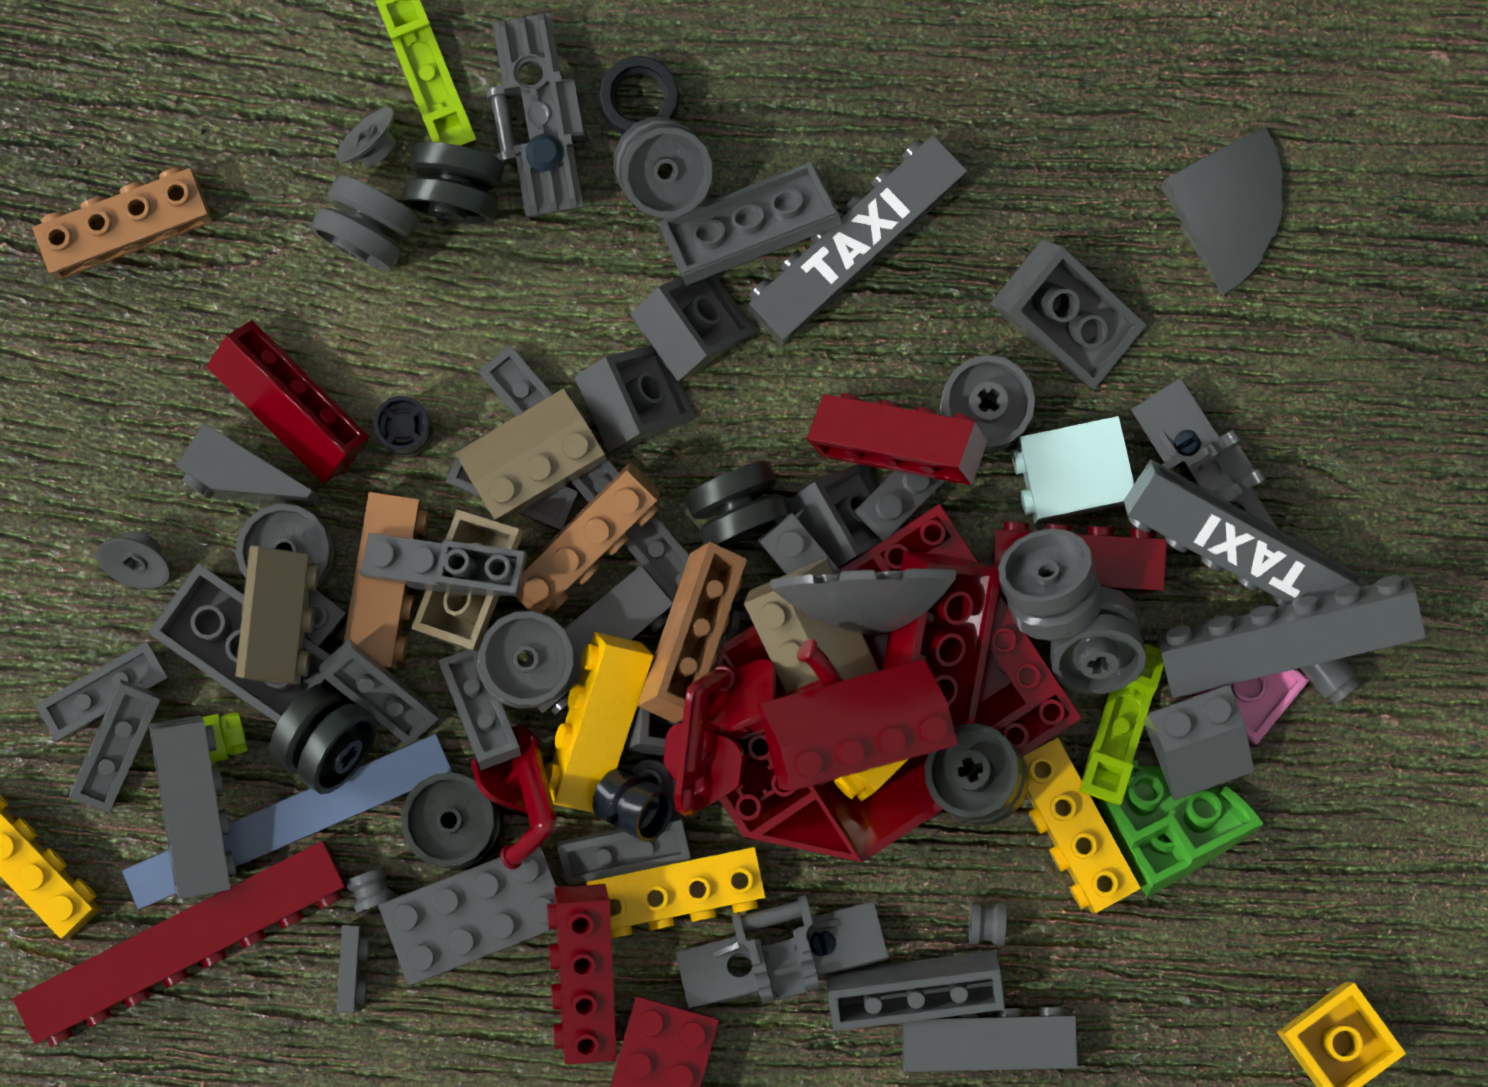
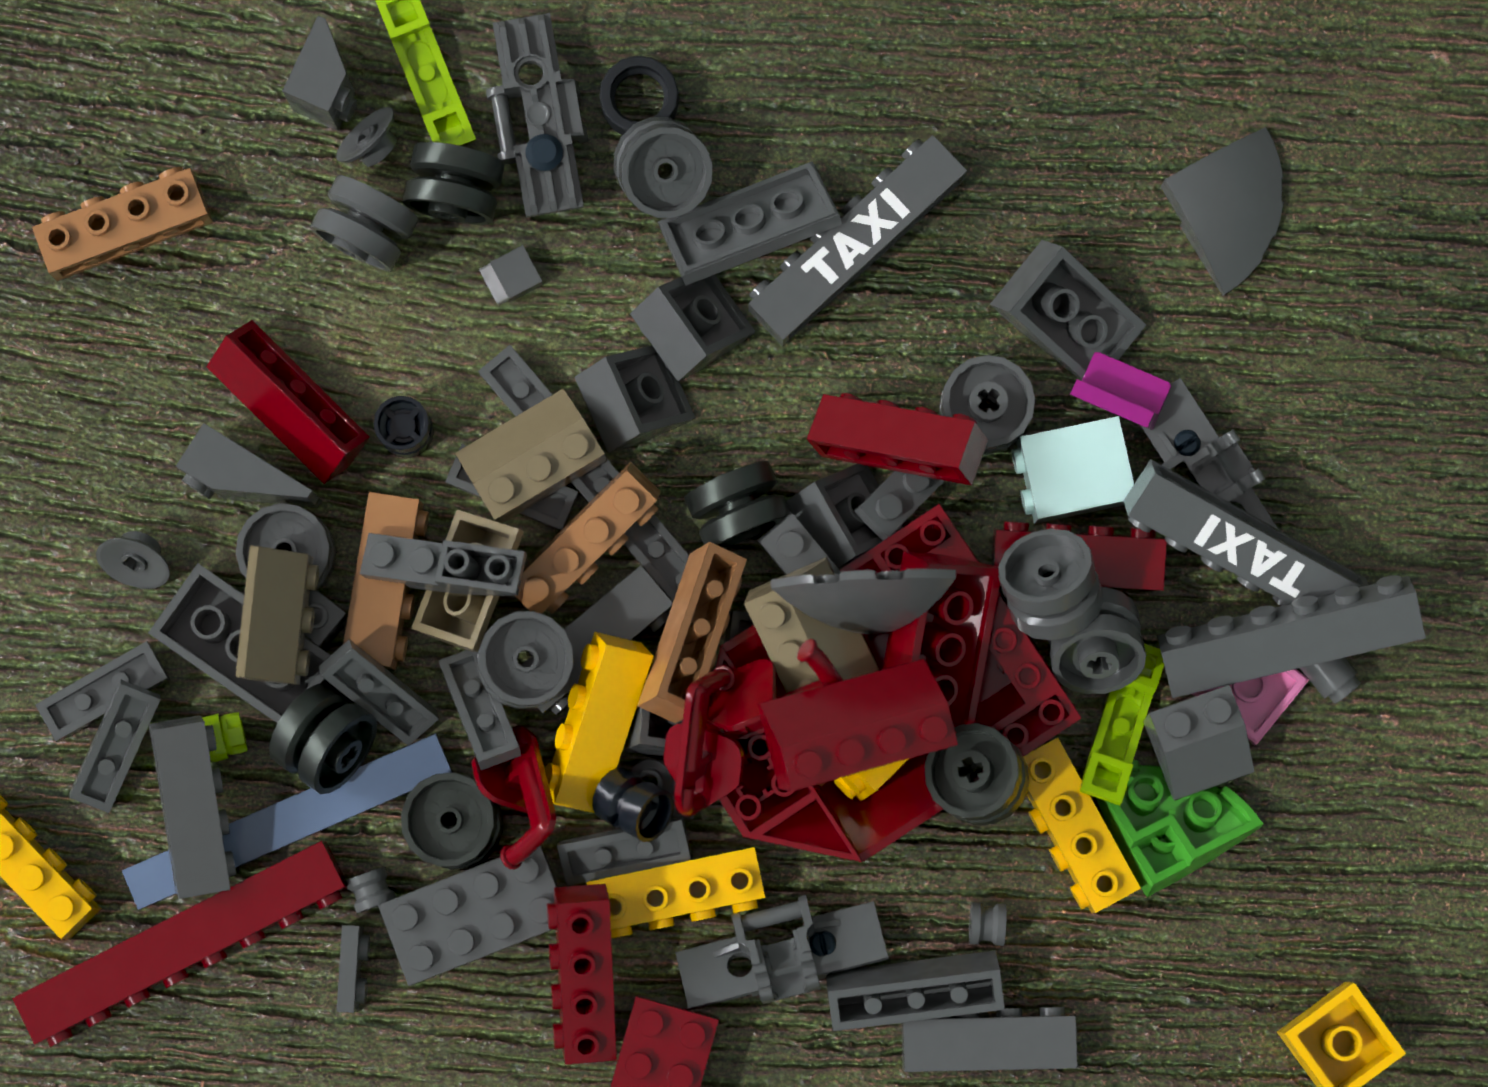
none -> dark grey slope [282,16,358,131]
none -> dark grey piece [479,245,543,306]
none -> magenta panel [1070,352,1172,430]

